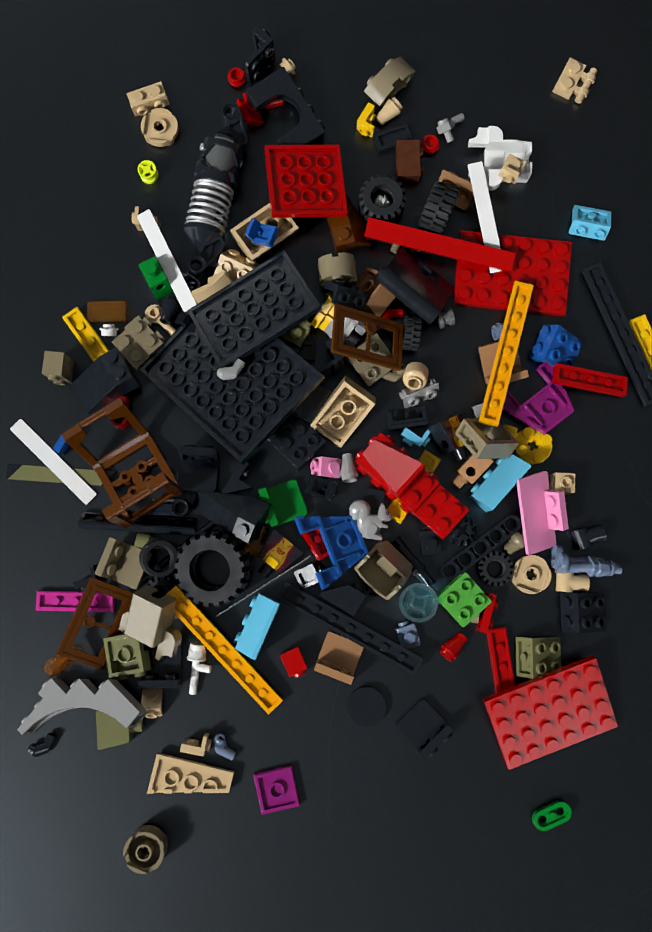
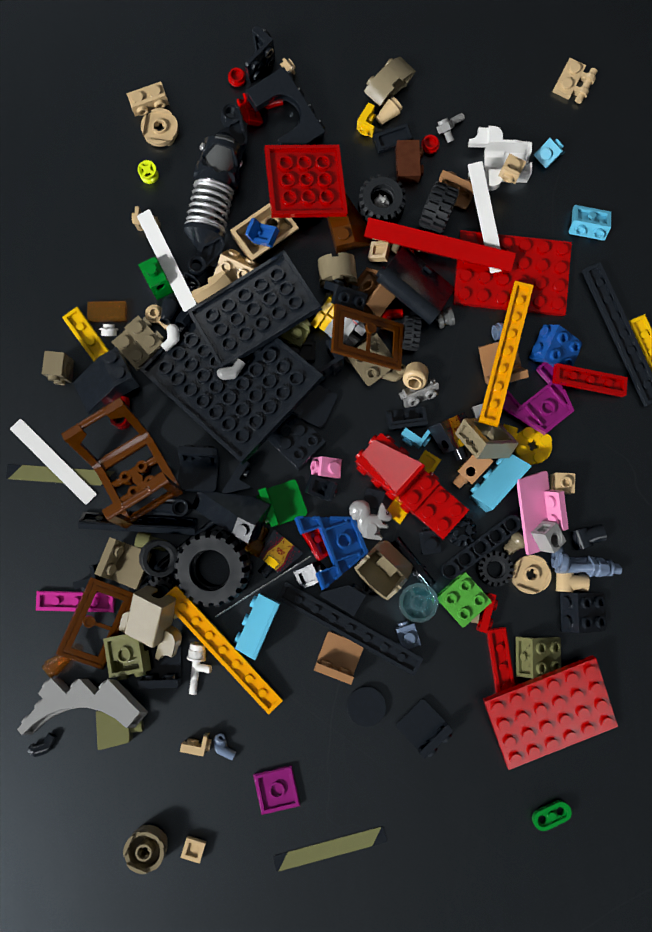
blue tile [53,435,70,455] -> none
tan bracket [141,688,164,719] -> none
tan wing [147,753,234,794] -> none
red brick [280,646,308,678] -> none
tan slope [310,375,376,447] -> none
light grey cone [340,453,359,483] -> none
red cone [439,632,468,662] -> none
none -> white arm [161,324,180,352]
none -> tan plate [180,836,207,864]
none -> olive sticker [273,827,387,872]
none -> tan plate [368,241,391,262]
none -> light grey brick [531,521,566,553]
none -> medium azure bracket [534,138,565,168]

